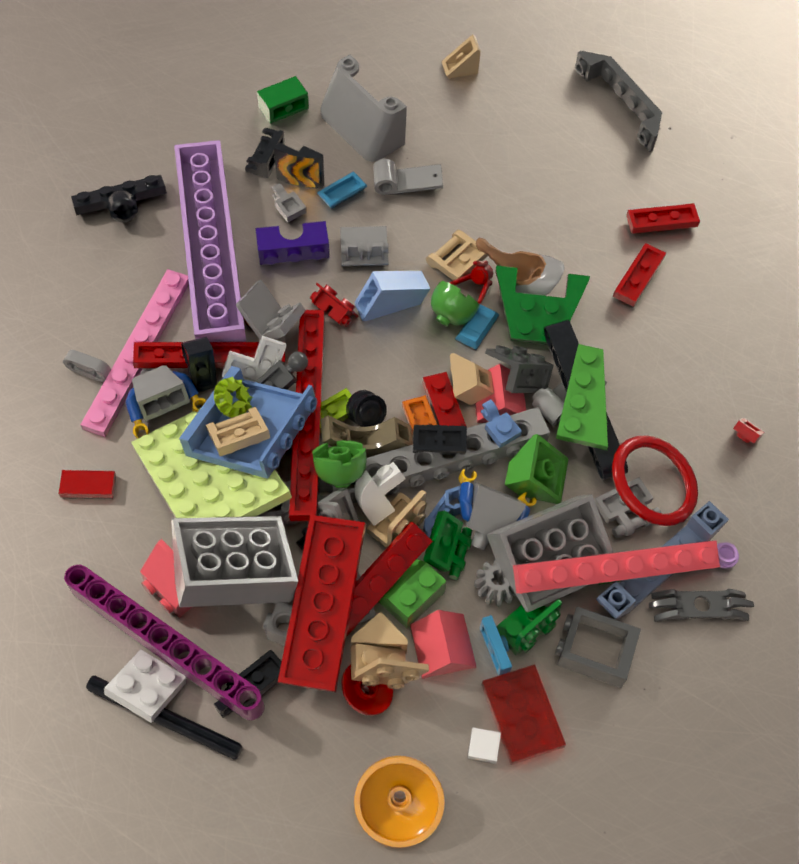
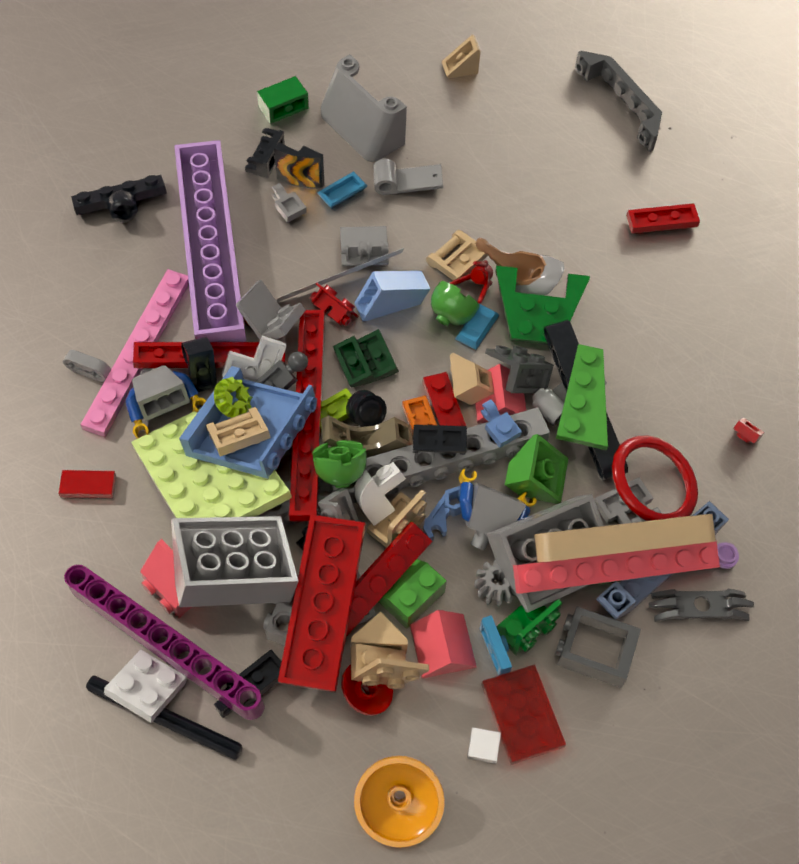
dark purple arch [255,221,330,265] -> none
green plate [423,510,473,580] -> none
red plate [613,243,666,307] -> none
none -> white sticker [277,248,404,302]
none -> dark green slope [333,329,399,387]
none -> tan beam [534,514,716,562]

